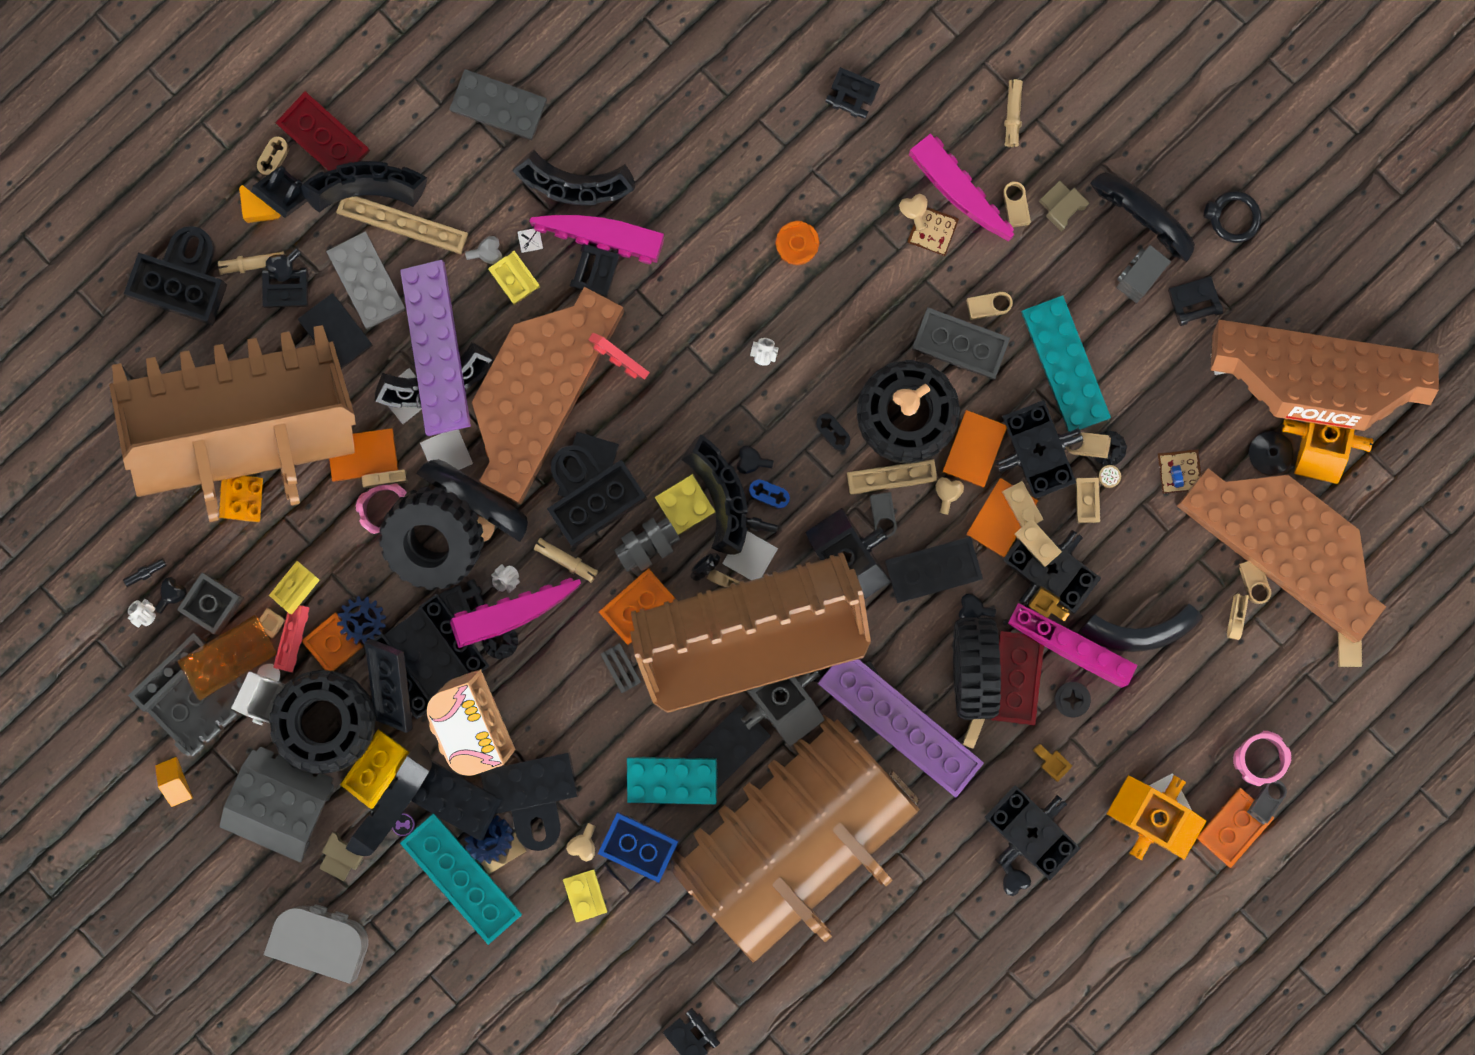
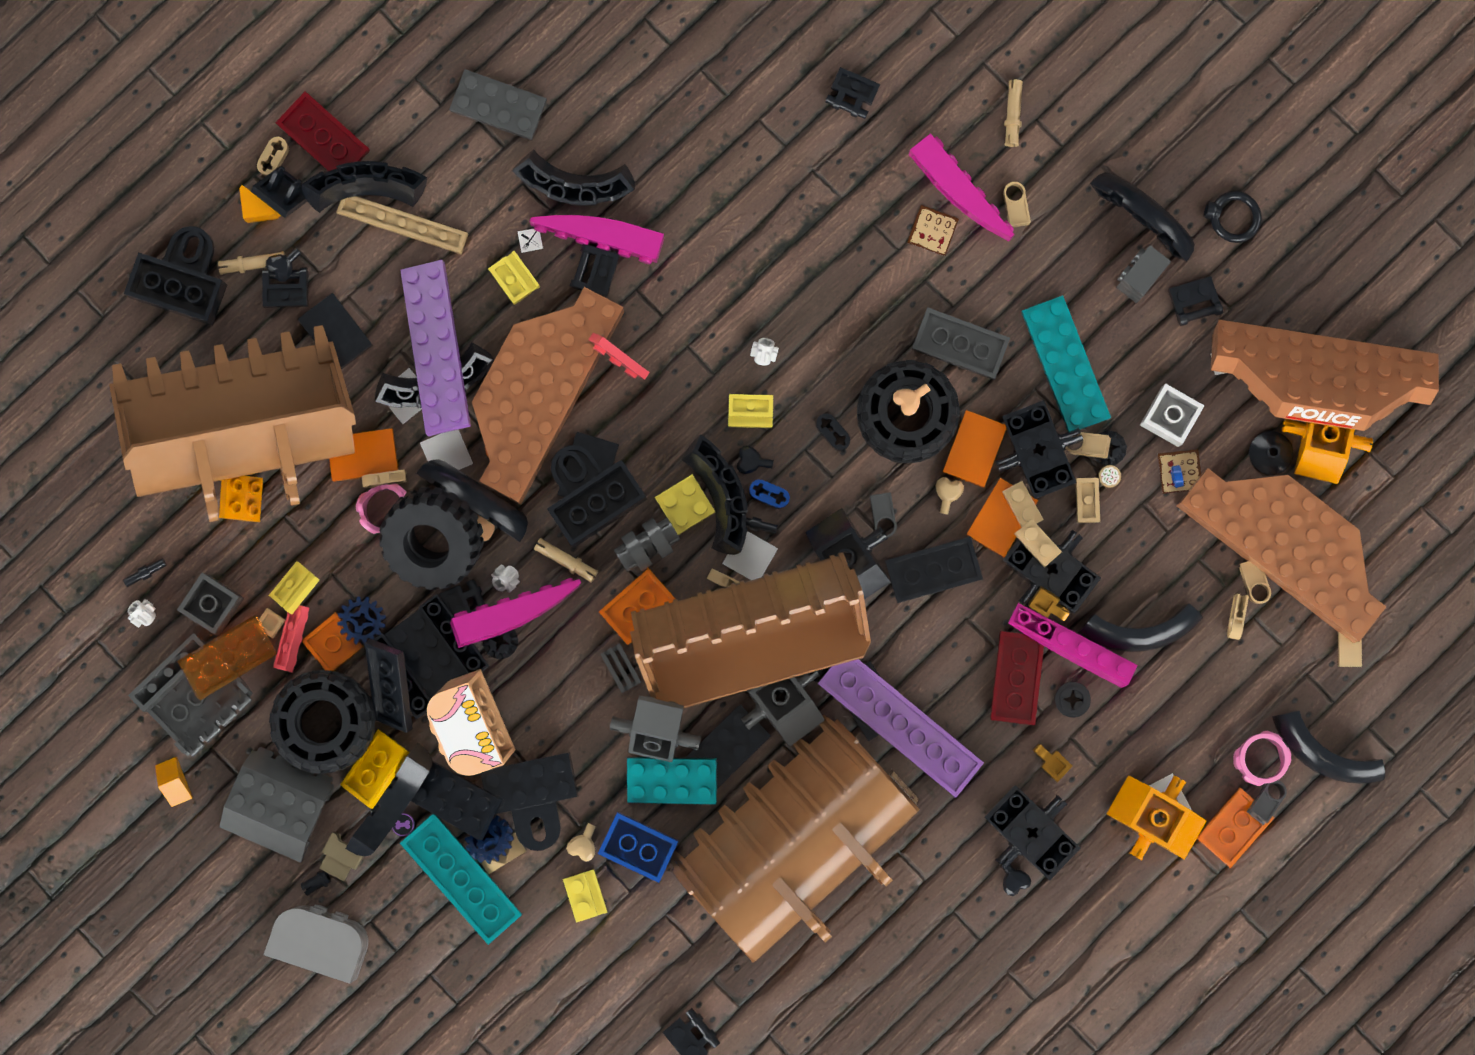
black rock [155,577,186,614] -> none
white container [232,671,285,725] -> none
white sticker [257,664,280,681] -> none
light grey plate [326,231,406,330] -> none
light grey rock [465,236,502,264] -> none
black gear [690,553,721,581] -> none
orange tile [776,221,820,265] -> none
tan tile [846,459,937,495] -> none
tan rock [899,194,928,231] -> none
black tyre [953,617,1001,720] -> none
black rock [959,594,996,618] -> none
tan beam [962,719,985,749] -> none
tan piece [966,292,1013,320] -> none
dark tan piece [1039,181,1090,232] -> none
none -> black pin [301,871,331,896]
none -> dark grey slope [610,695,701,762]
none -> light yellow plate [728,394,773,428]
none -> white brick [1140,384,1204,447]
none -> black brick [1272,711,1385,784]

